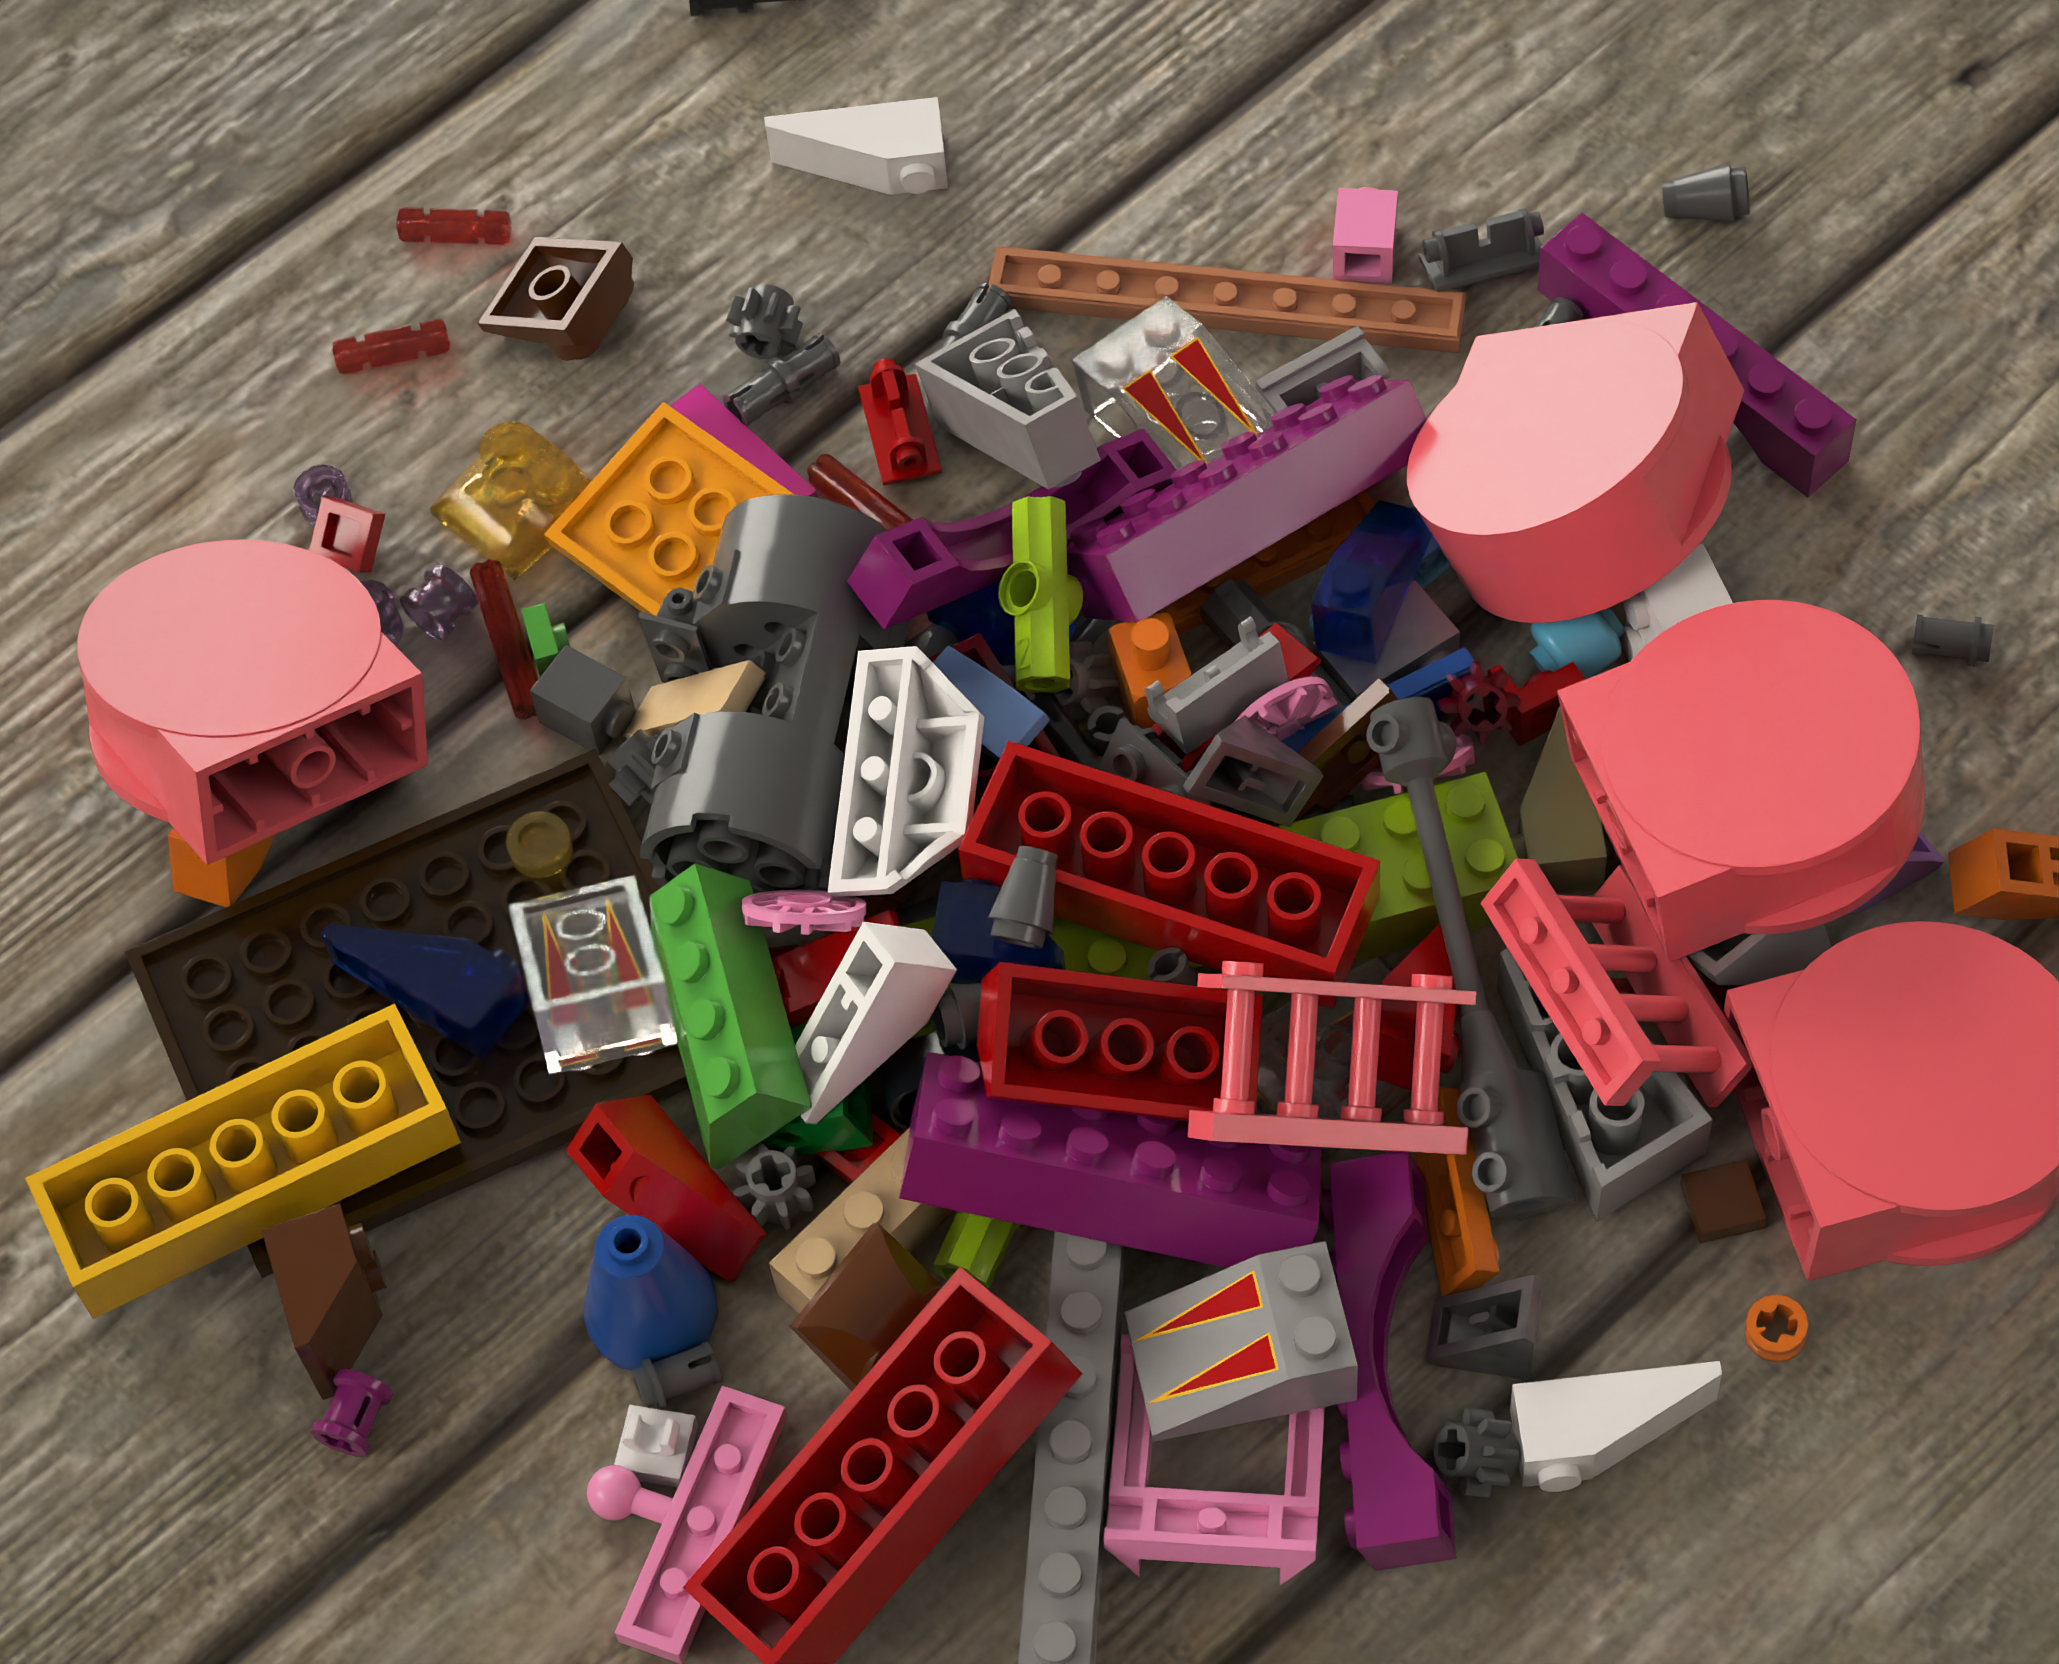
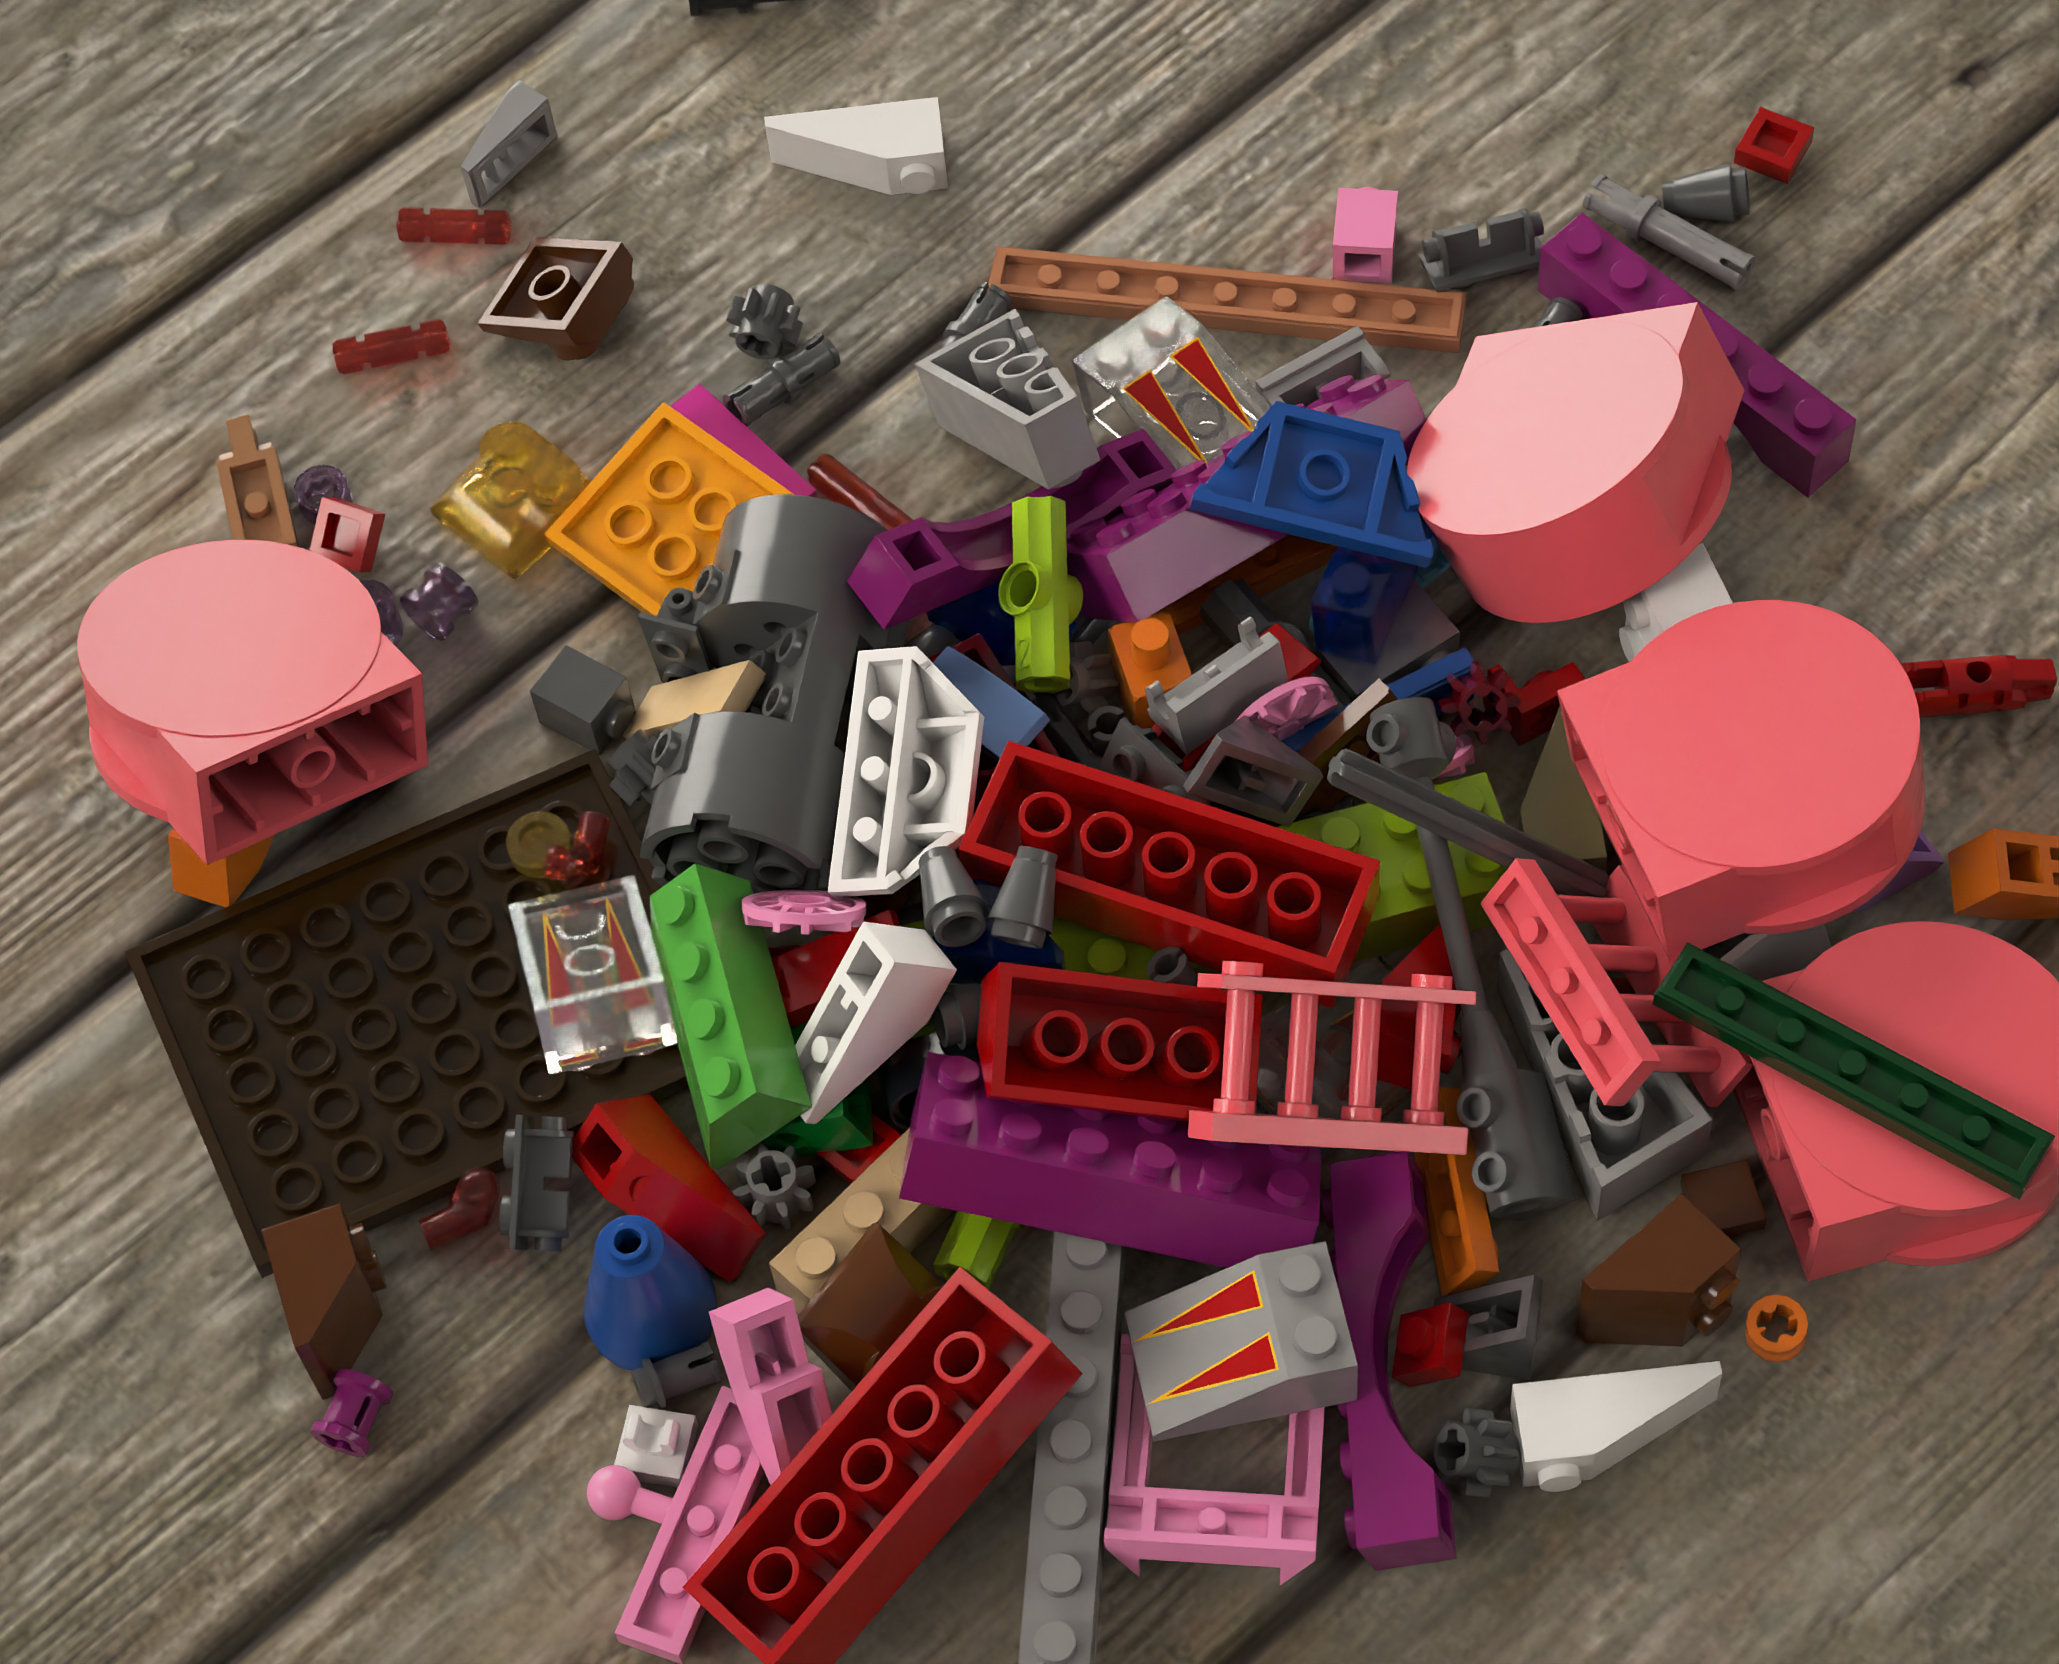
yellow brick [25,1003,461,1319] -> none
clear blue slope [320,924,531,1059] -> none
clear red axle [469,559,538,720] -> none
bright green plate [521,603,570,677] -> none
red hinge [858,358,942,486] -> none
medium azure head [1528,608,1624,679] -> none
dark grey pin [1912,614,1994,667] -> none
none -> medium nougat hinge [216,414,299,547]
none -> clear red arm [418,1167,500,1250]
none -> light grey slope [460,80,557,208]
none -> dark grey hinge [499,1115,574,1251]
none -> clear red arm [544,811,610,887]
none -> bright pink slope [709,1288,832,1485]
none -> dark grey cone [918,846,989,947]
none -> blue wing [1189,401,1434,568]
none -> dark grey axle [1327,749,1609,897]
none -> red plate [1392,1303,1469,1387]
none -> reddish brown slope [1575,1193,1742,1347]
none -> light grey pin [1582,174,1756,291]
none -> dark green tile [1653,943,2055,1200]
none -> red plate [1734,107,1814,184]
none -> red hinge [1900,655,2057,718]

